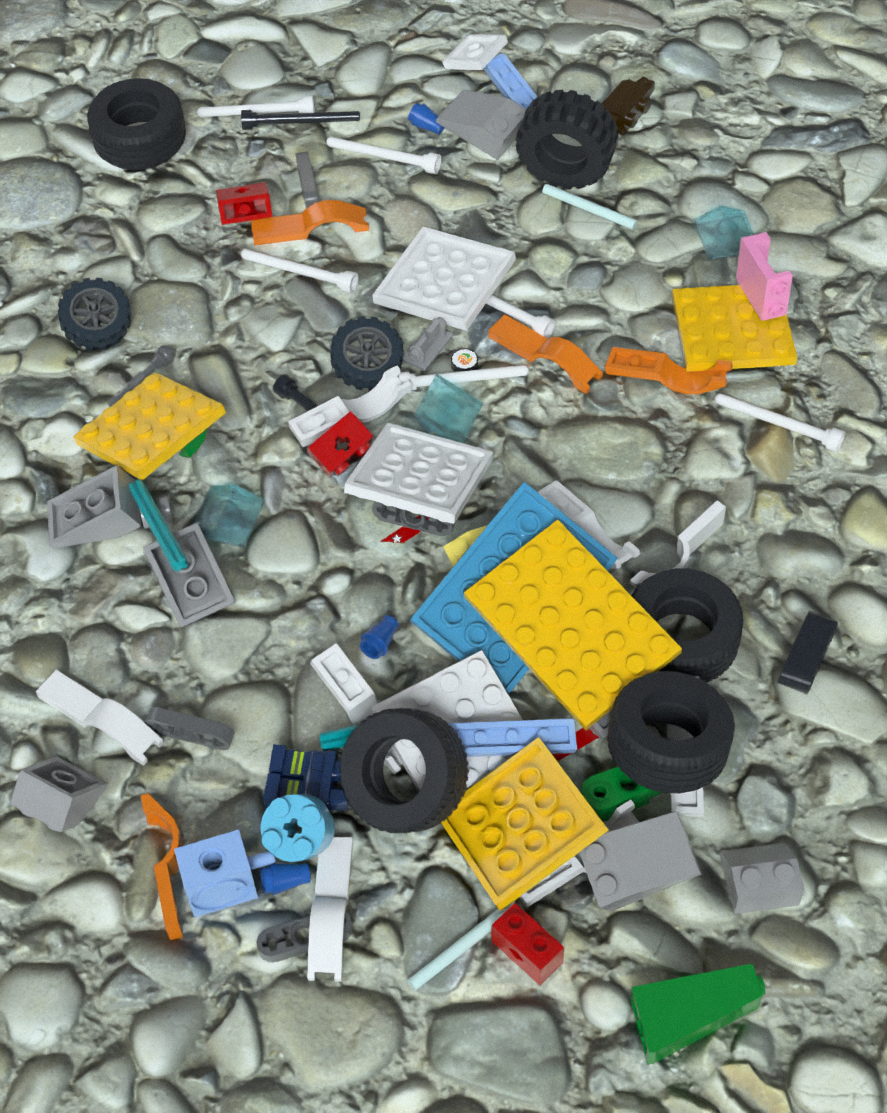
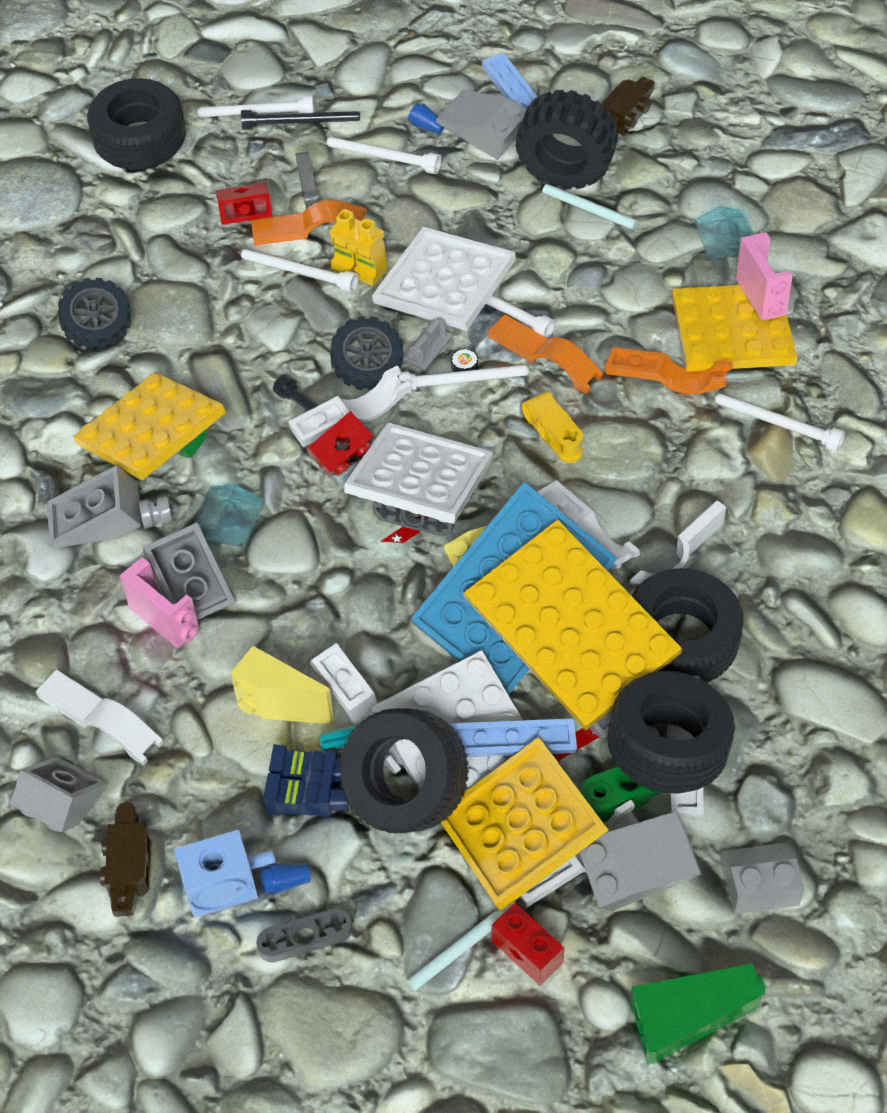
dark grey piece [107,345,175,407] -> none
teal axle [129,479,188,572] -> none
orange piece [140,794,184,940] -> none
dark grey beam [145,707,235,750] -> none
medium azure brick [261,794,335,862] -> none
white piece [307,837,353,982] -> none
blue cone [359,615,399,659] -> none
clear light blue slope [413,374,483,443] -> none
white tile [442,34,508,70] -> none
black beam [778,611,838,695] -> none
none -> dark brown hinge [100,801,152,917]
none -> bright pink panel [120,557,200,649]
none -> light yellow slope [230,646,334,724]
none -> yellow hips [329,209,387,286]
none -> yellow piece [521,391,583,463]

